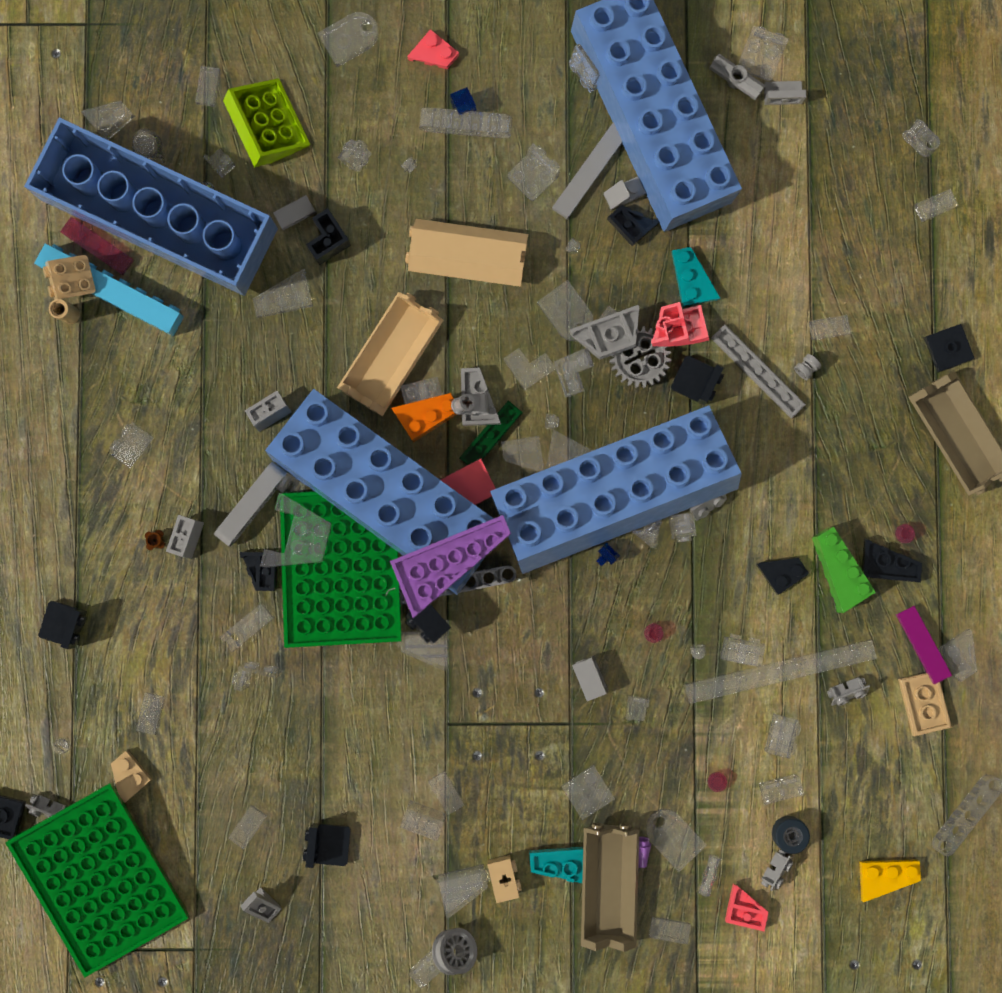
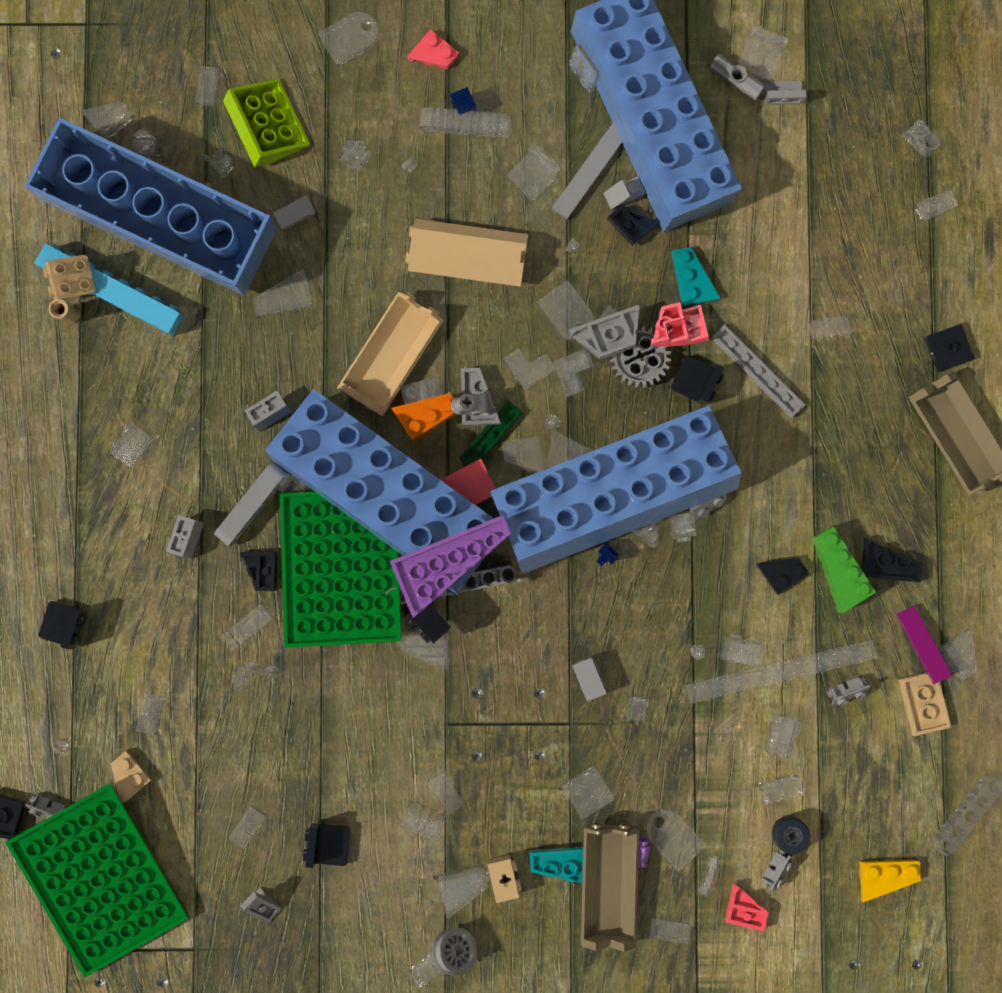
clear pink tile [60,217,134,275] -> none
reddish brown plate [145,530,165,550] -> none
clear wing [260,493,332,568] -> none
black brick [306,208,351,266] -> none
clear pink plate [644,623,663,643] -> none
clear pink plate [707,772,727,792] -> none
light grey wheel [794,354,821,381] -> none
clear pink plate [895,524,915,543] -> none

